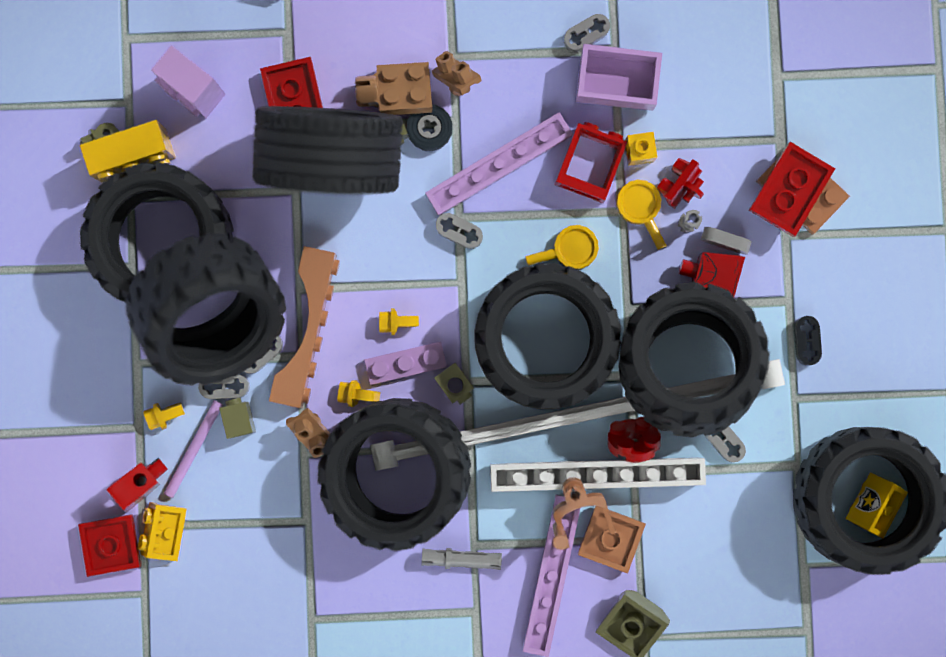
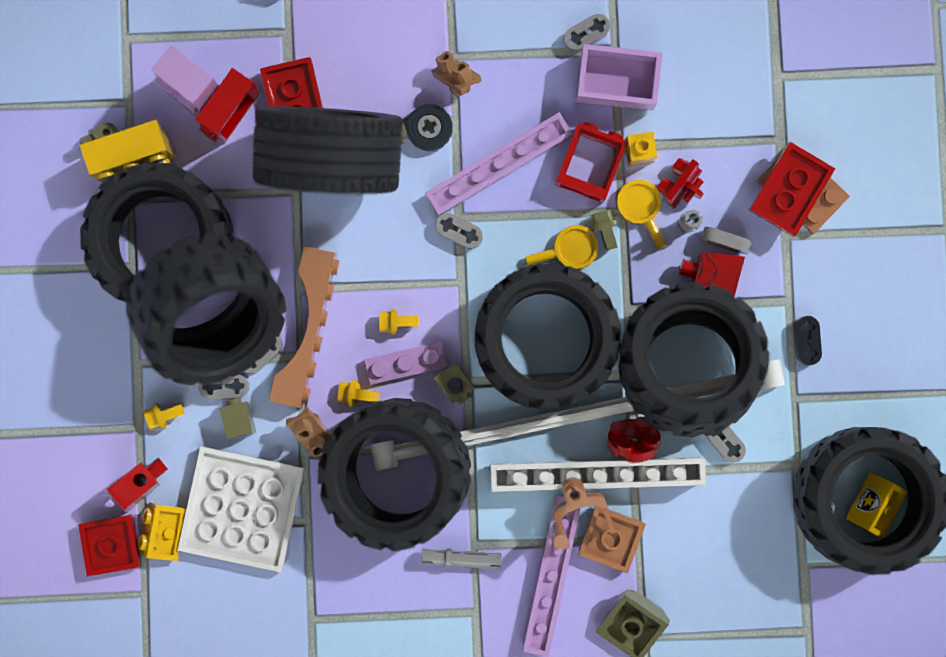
lavender piece [164,400,223,498] -> none
medium nougat plate [355,62,432,115] -> none
none -> white plate [177,446,305,573]
none -> red window [195,67,261,143]
none -> olive piece [591,209,618,251]

